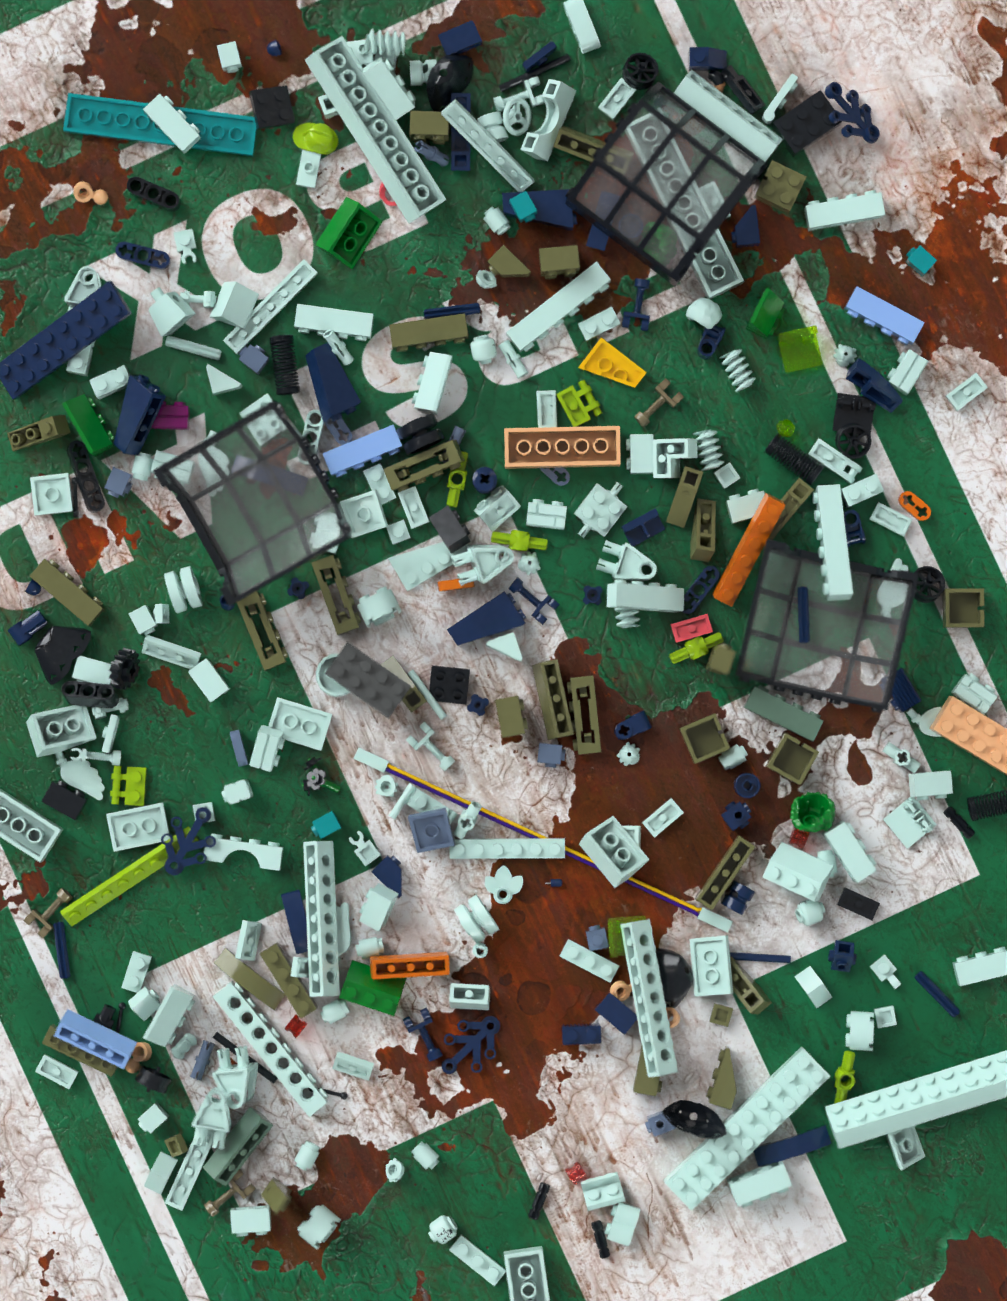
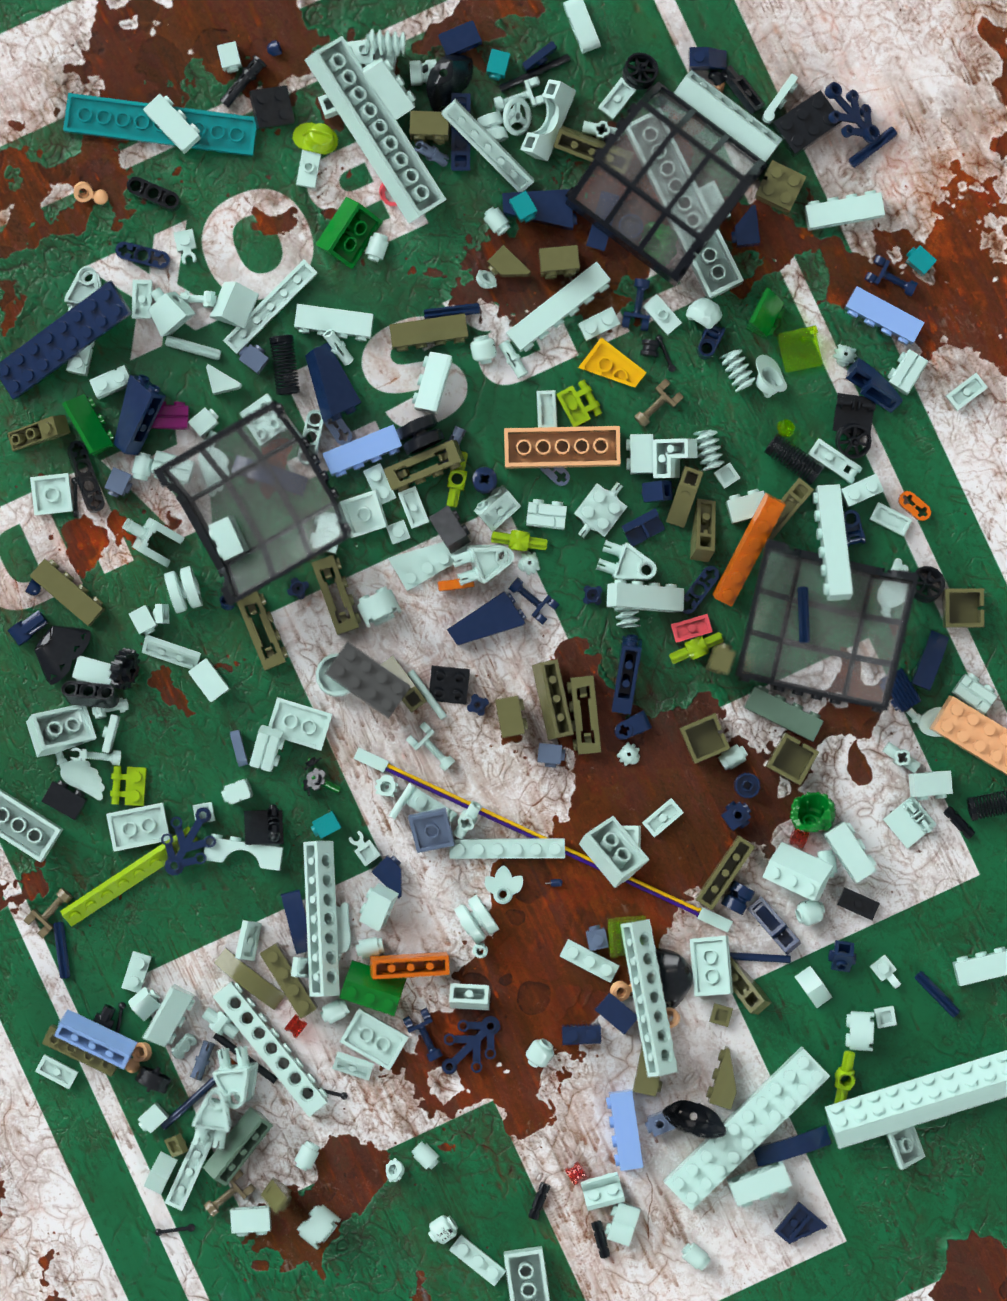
light aqua slope [486,632,522,662] -> none
none -> light aqua piece [122,517,184,568]
none -> light aqua plate [132,280,153,319]
none -> black hinge [155,1224,195,1236]
none -> dark blue bar [160,1077,216,1130]
none -> light aqua brick [188,407,219,438]
none -> light aqua axle [202,1007,239,1039]
none -> light aqua brick [208,515,249,561]
none -> black pin [220,55,267,108]
none -> black hinge [244,804,284,845]
none -> light aqua plate [340,1008,409,1071]
none -> light aqua brick [365,232,389,262]
none -> teal brick [486,49,510,80]
none -> light aqua head [526,1038,554,1068]
none -> light aqua axle [582,121,620,141]
none -> light blue brick [606,1089,644,1171]
none -> dark blue slope [612,634,642,715]
none -> black wheel [640,339,661,358]
none -> dark blue brick [641,481,673,502]
none -> light aqua plate [642,294,682,336]
none -> black hinge [655,335,676,372]
none -> light aqua brick [681,1242,711,1271]
none -> dark blue slope [747,896,801,955]
none -> light aqua piece [756,355,787,398]
none -> dark blue wing [774,1201,827,1244]
none -> dark blue axle [848,127,898,168]
none -> dark blue bar [864,255,918,297]
none -> dark blue slope [911,630,949,691]

